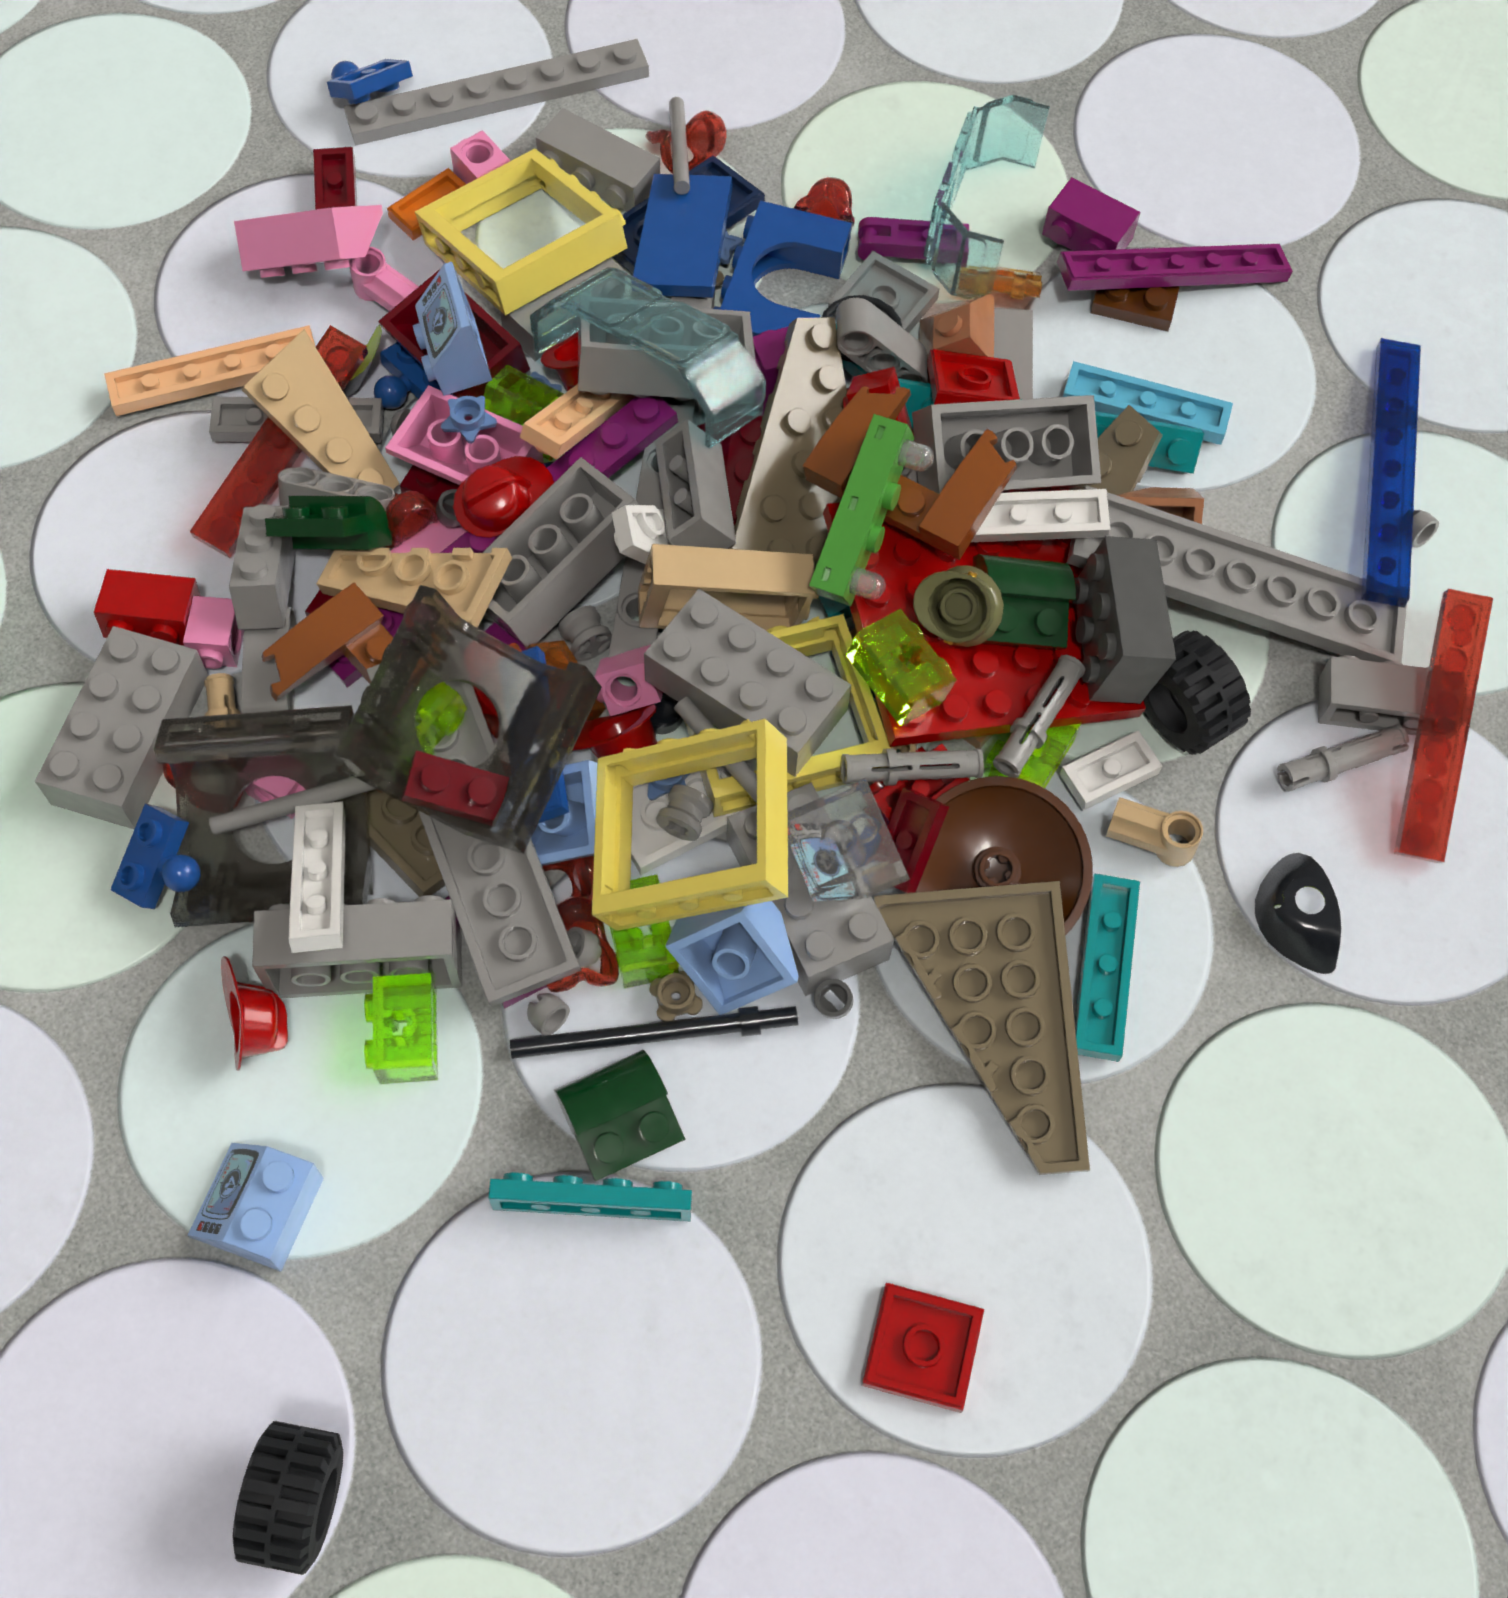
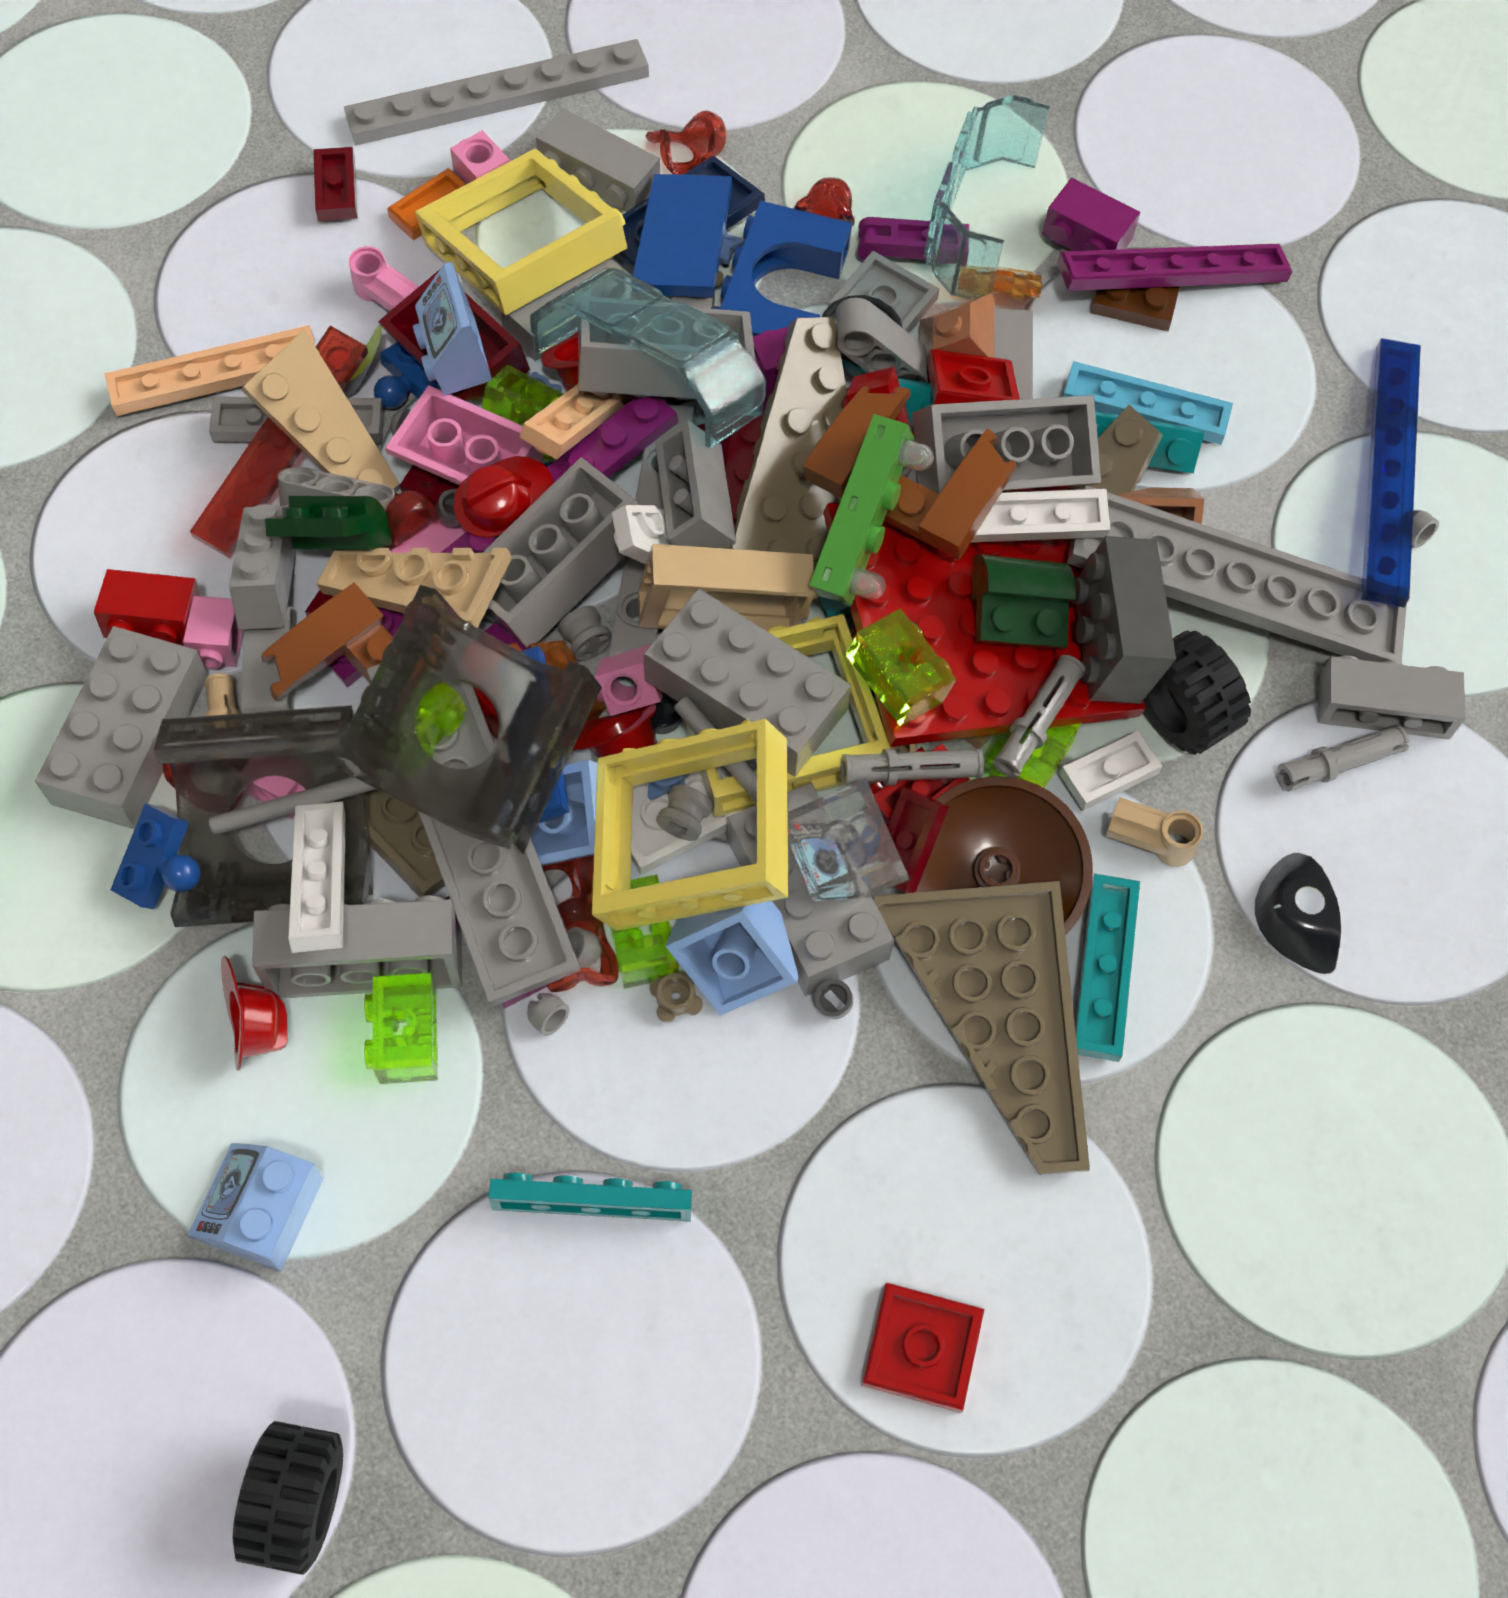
bright pink slope [234,205,383,278] -> none
blue plate [327,59,413,104] -> none
dark red plate [401,750,509,827] -> none
medium blue plate [441,396,497,443] -> none
black bar [510,1006,798,1059] -> none
dark green brick [553,1050,686,1181] -> none
light grey bar [669,97,690,195] -> none
olive piece [913,565,1004,647] -> none
clear red plate [1394,589,1493,863] -> none

